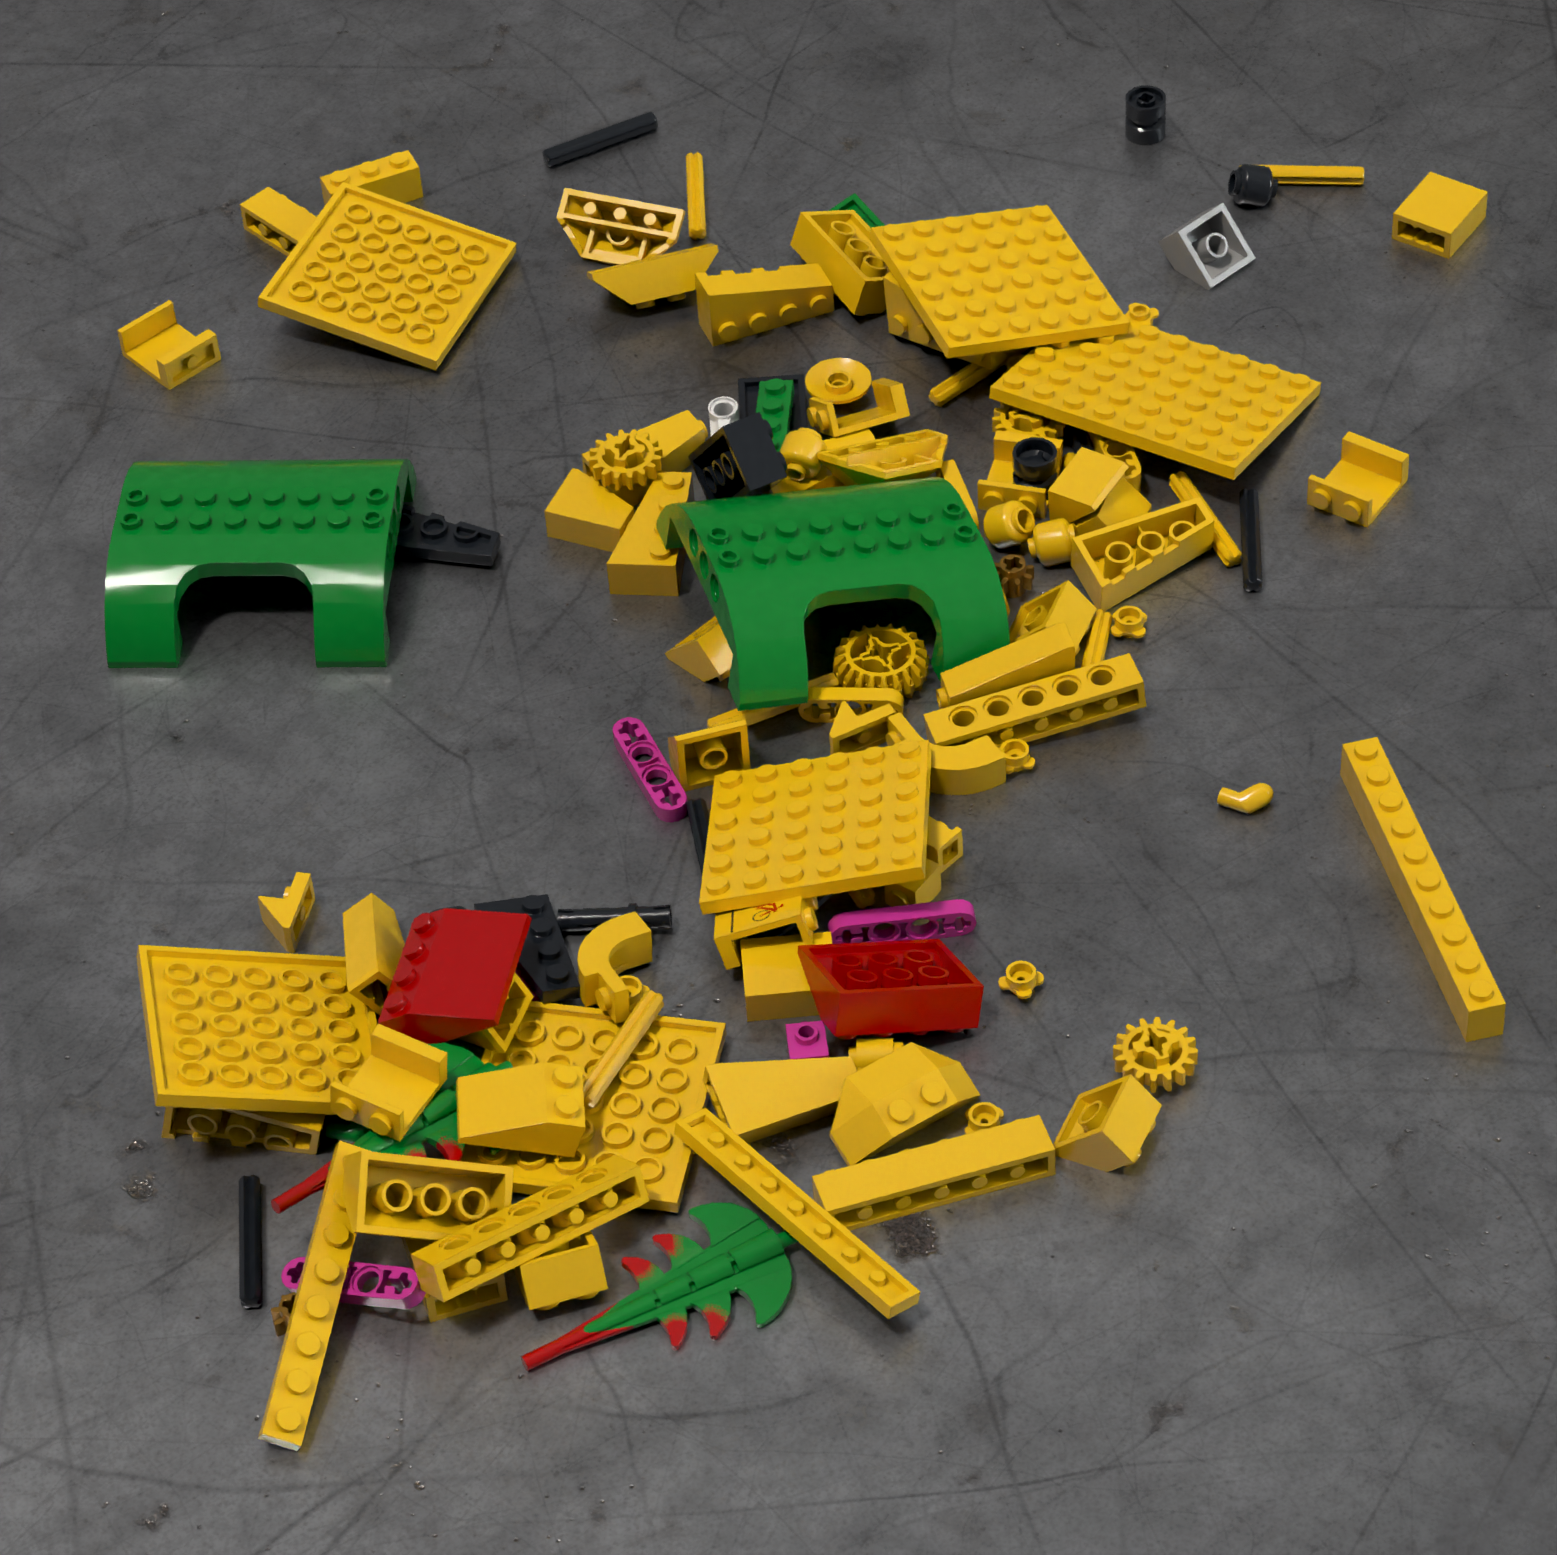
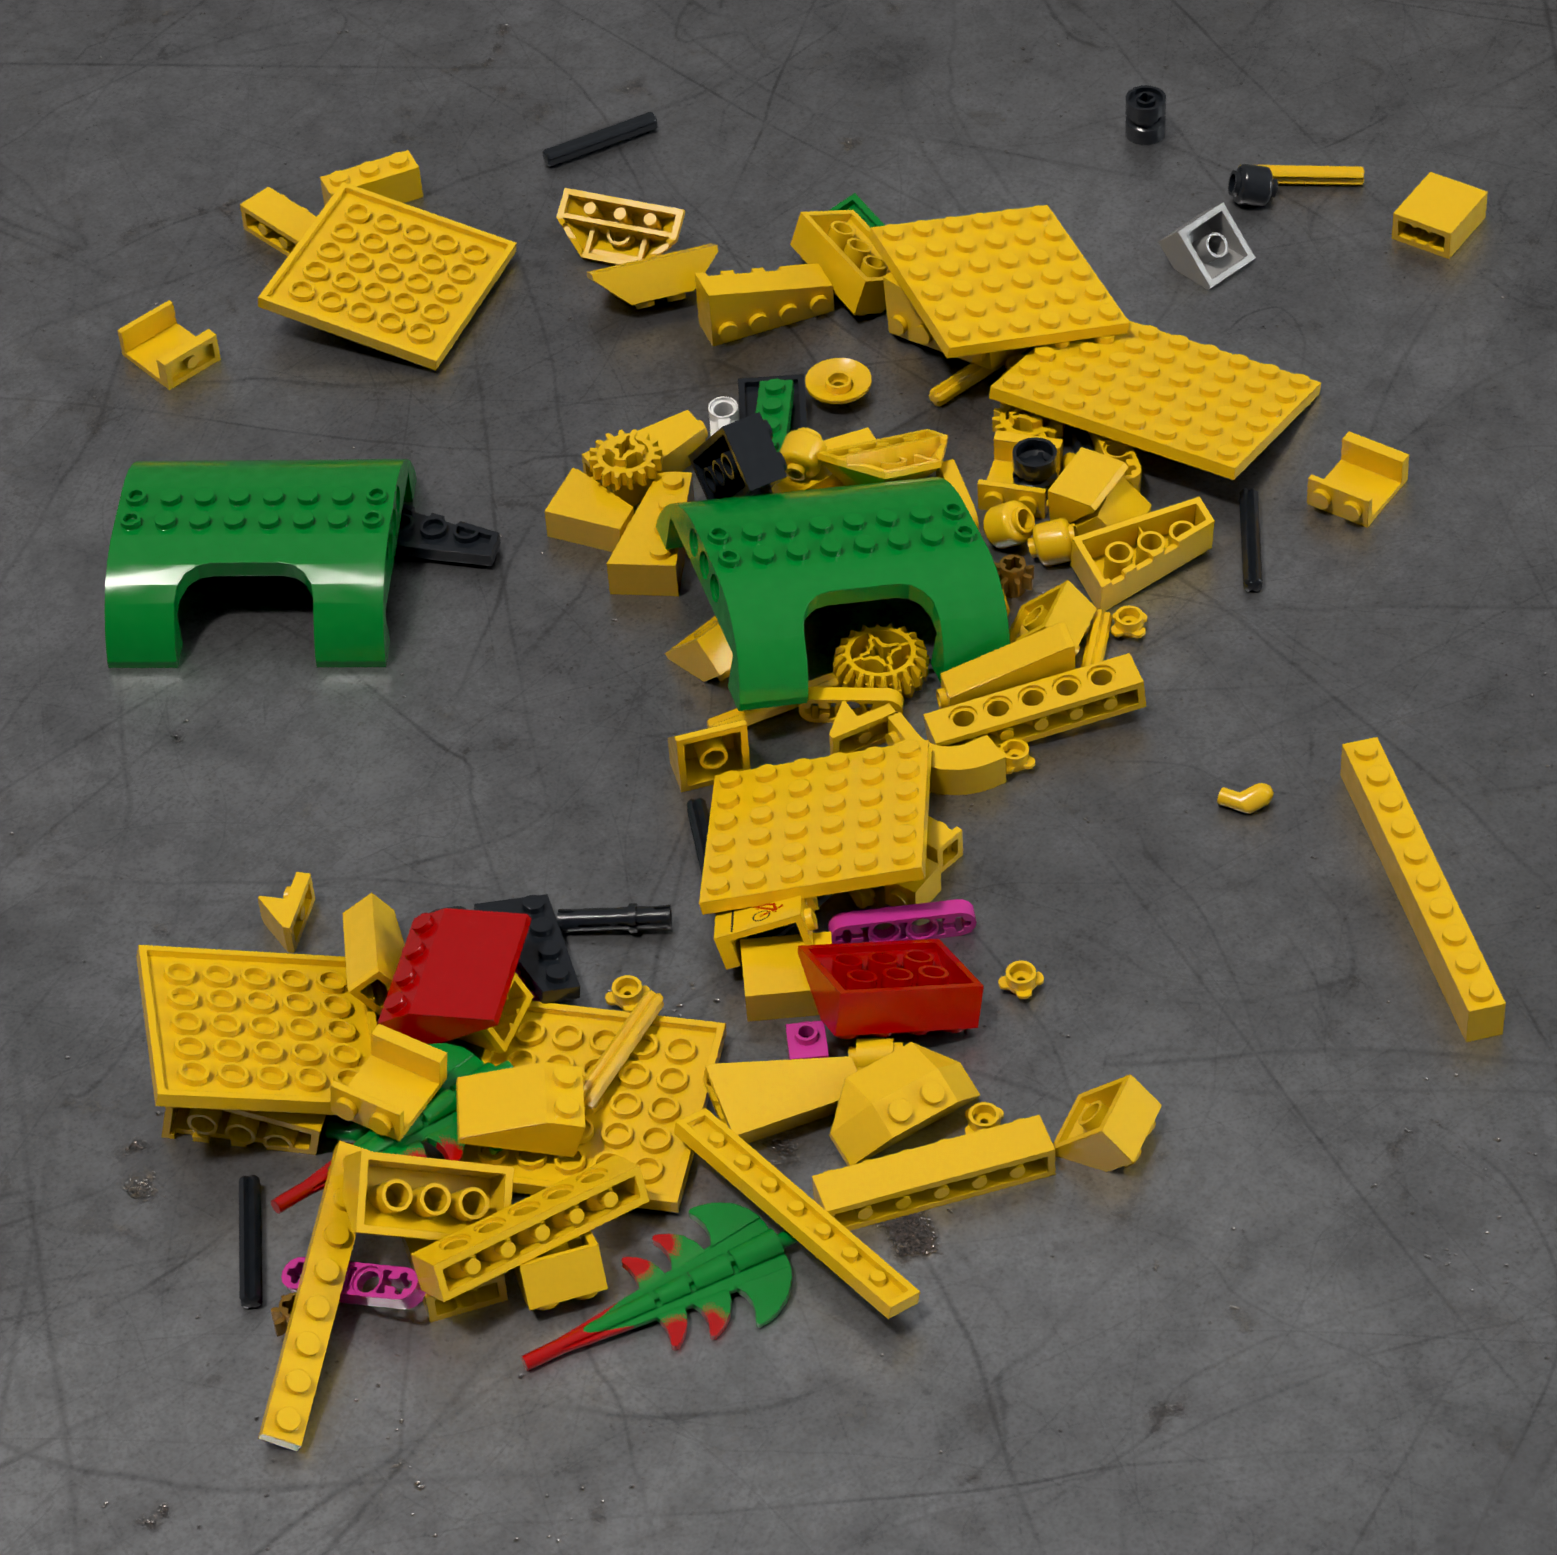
yellow arch [577,911,653,1024] -> none
dark pink beam [612,717,687,823] -> none
yellow axle [686,152,706,240] -> none
yellow panel [807,378,910,437] -> none
yellow gear [1113,1017,1198,1093] -> none
yellow plate [1124,303,1159,326] -> none
yellow axle [1169,471,1242,567] -> none

